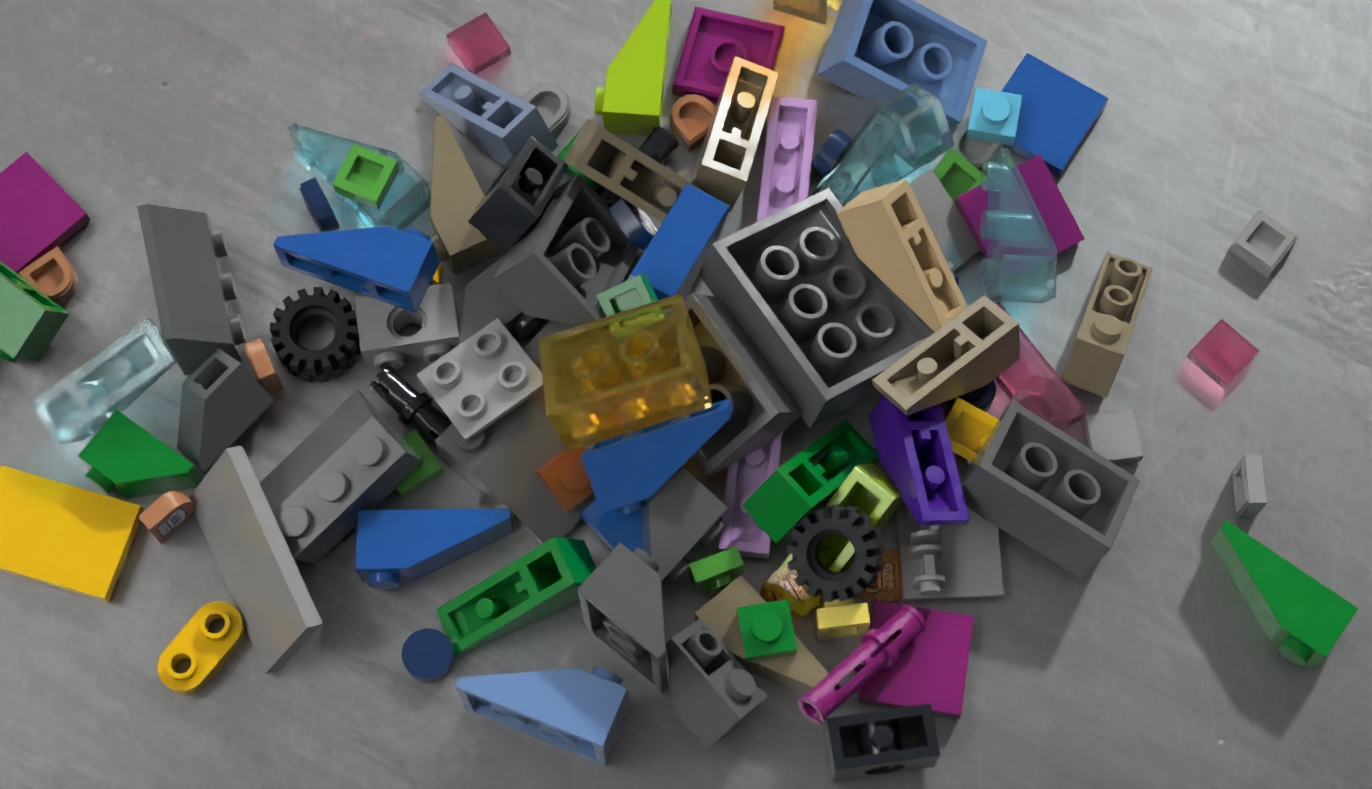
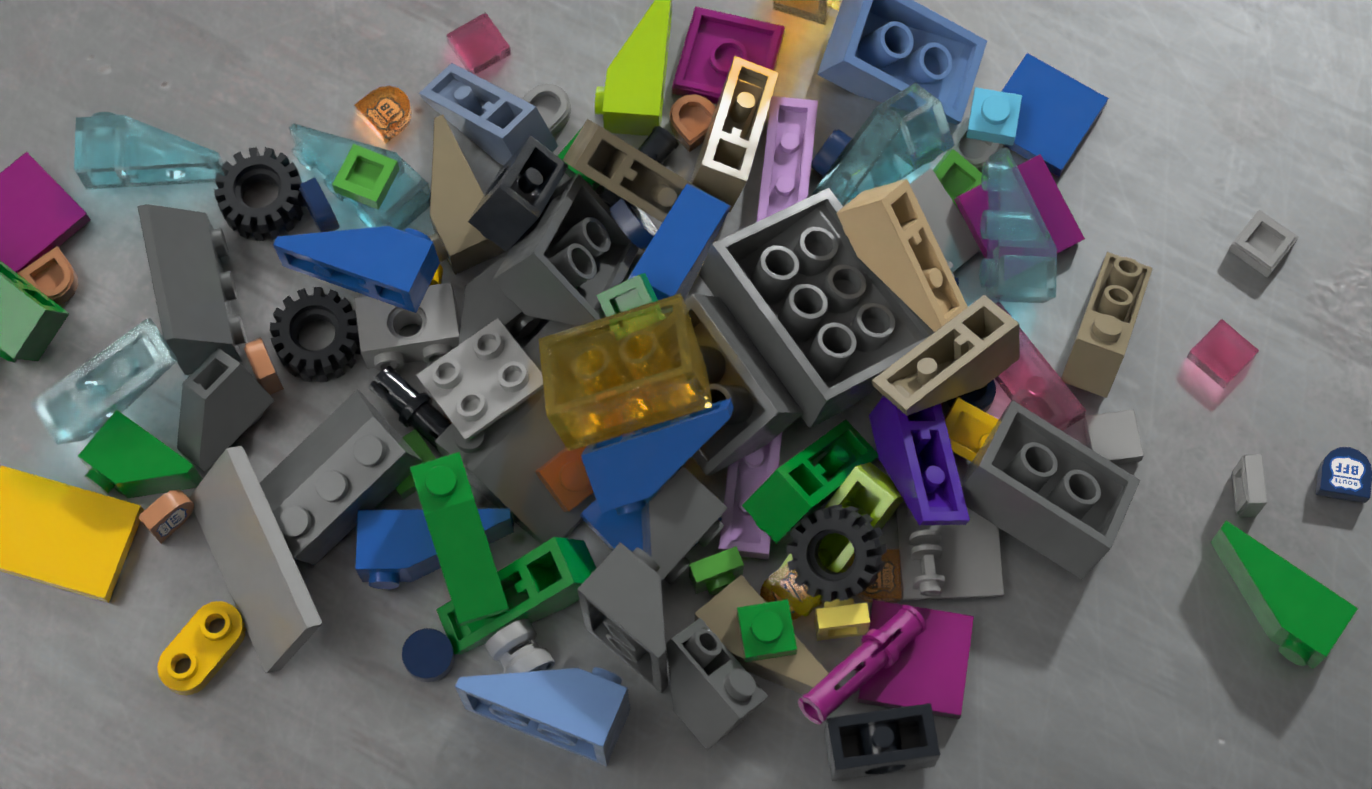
none -> clear light blue slope [74,112,225,190]
none -> black tyre [214,147,306,241]
none -> clear orange tile [354,86,412,144]
none -> green slope [410,452,509,626]
none -> light grey wheel [485,619,555,674]
none -> tile [1316,447,1372,503]

